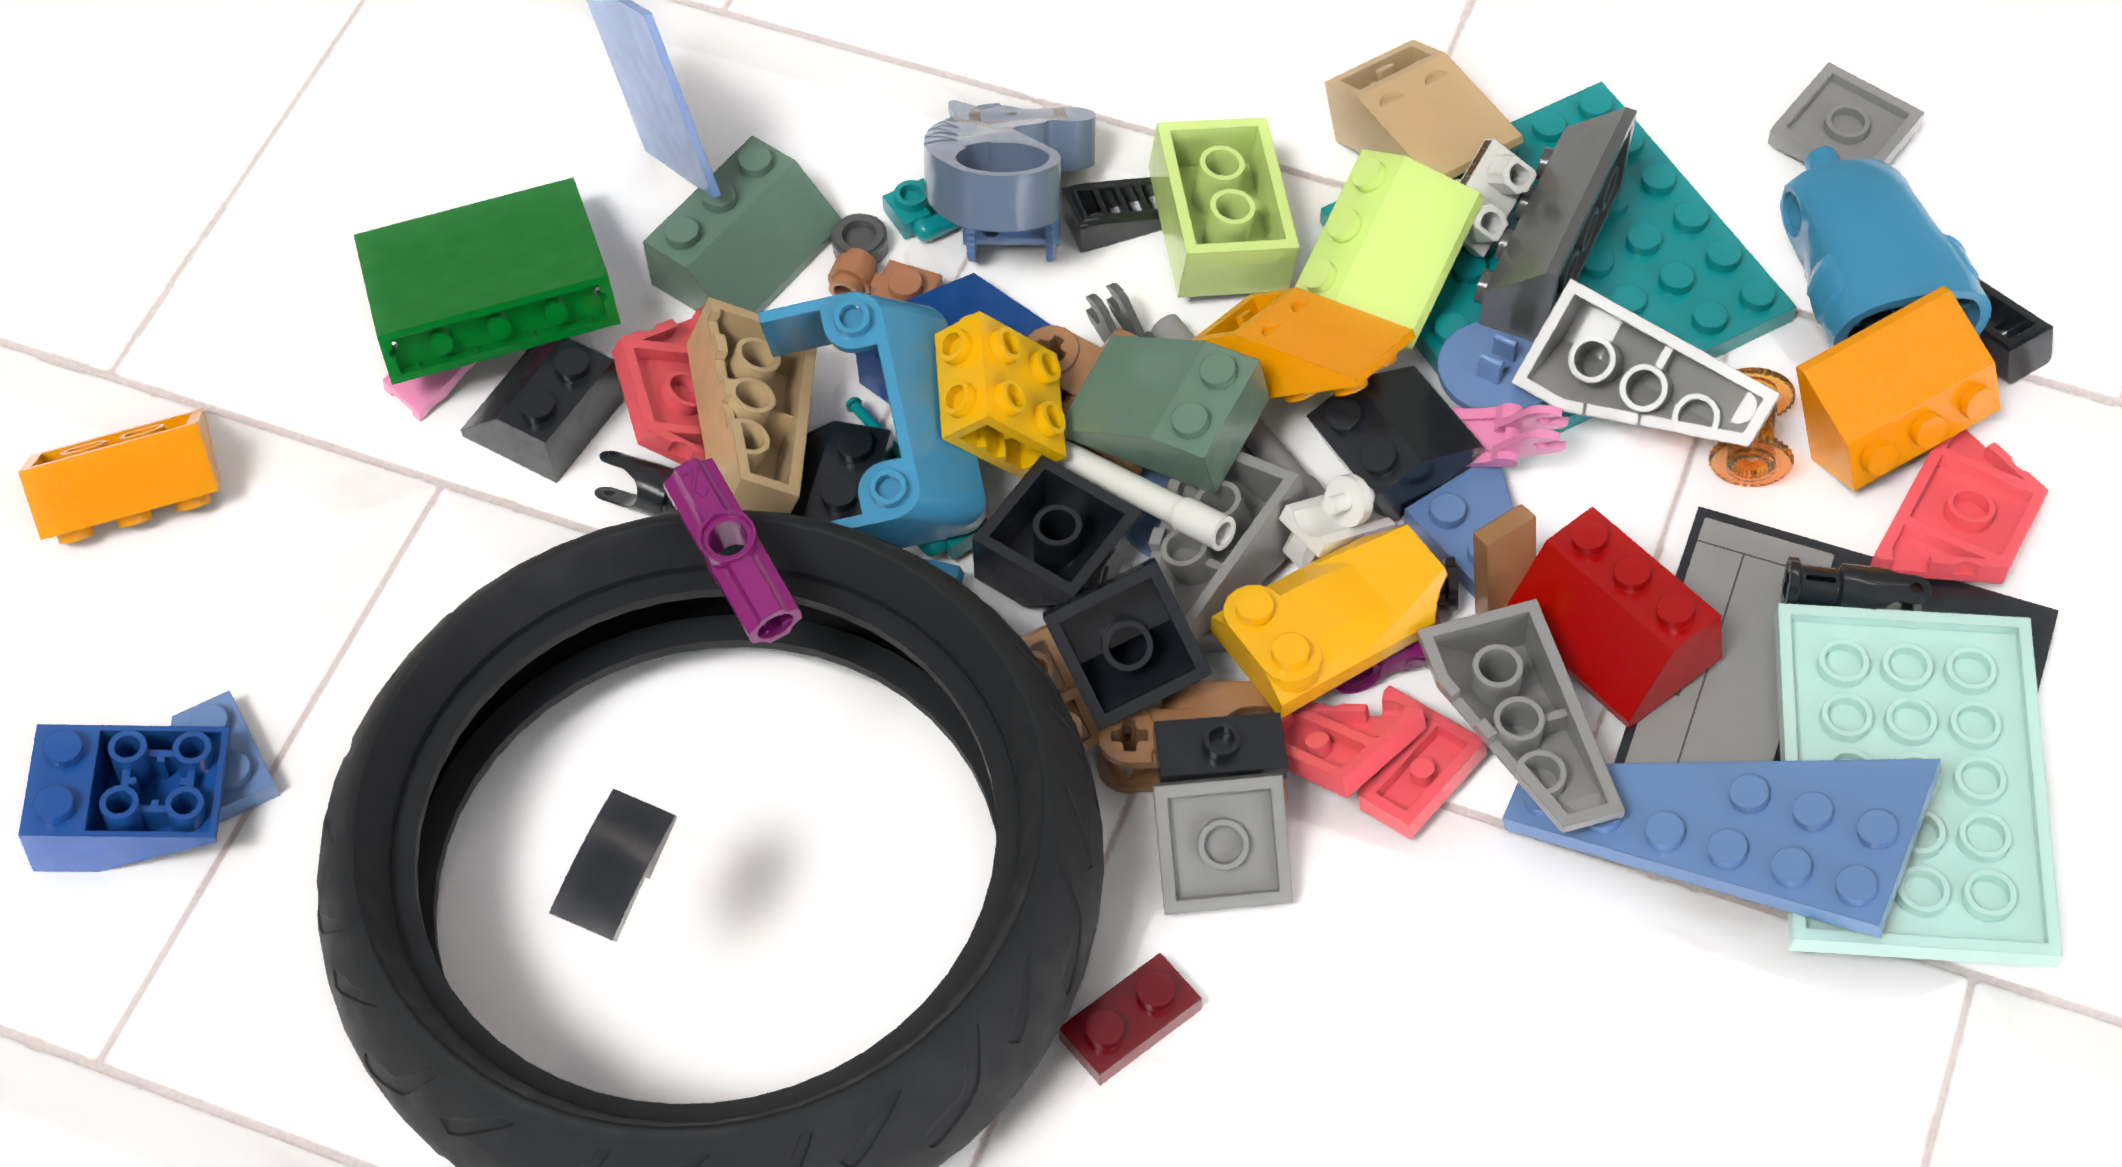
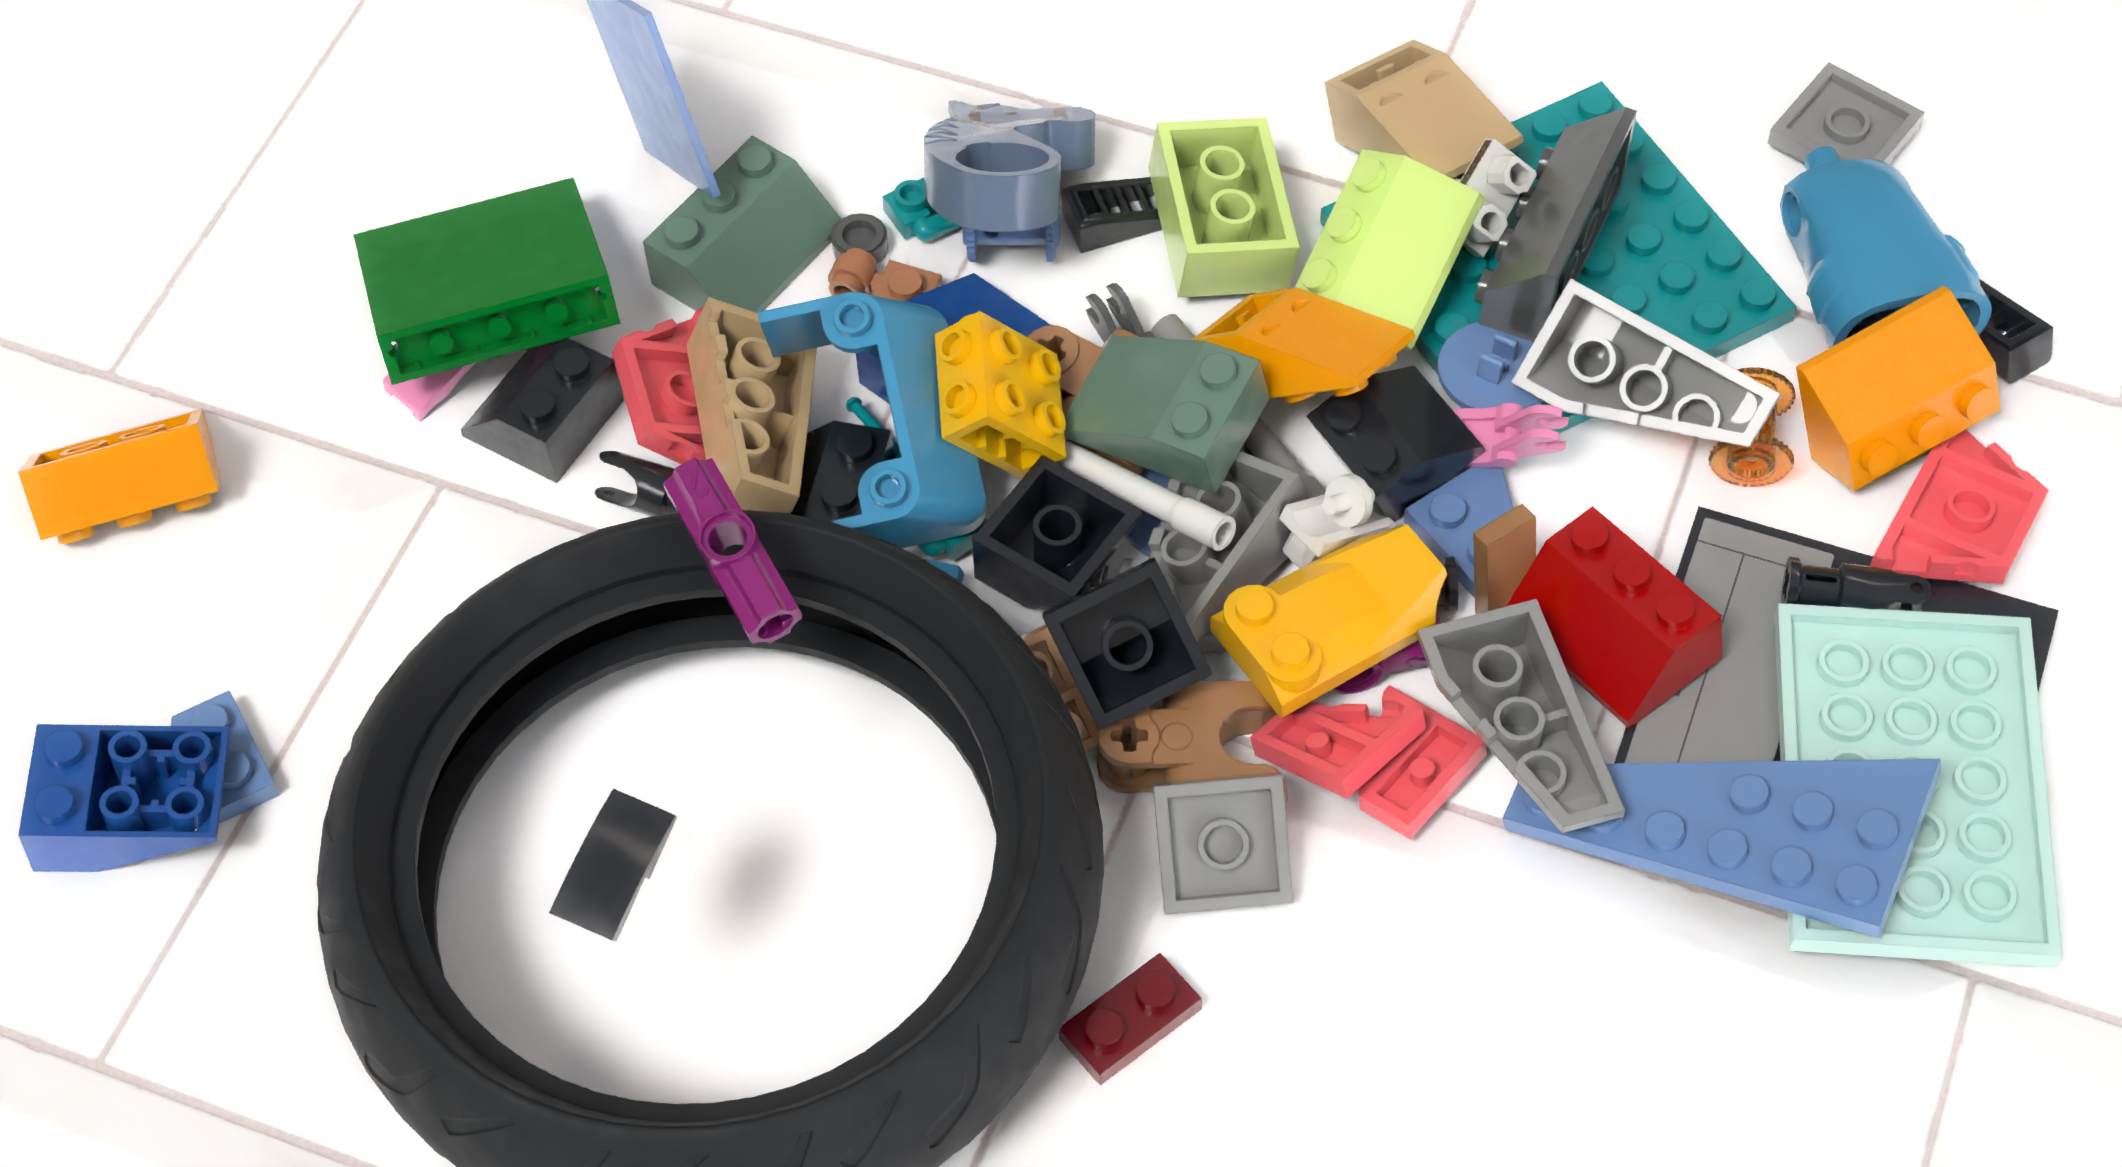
black plate [1153,712,1289,783] -> none

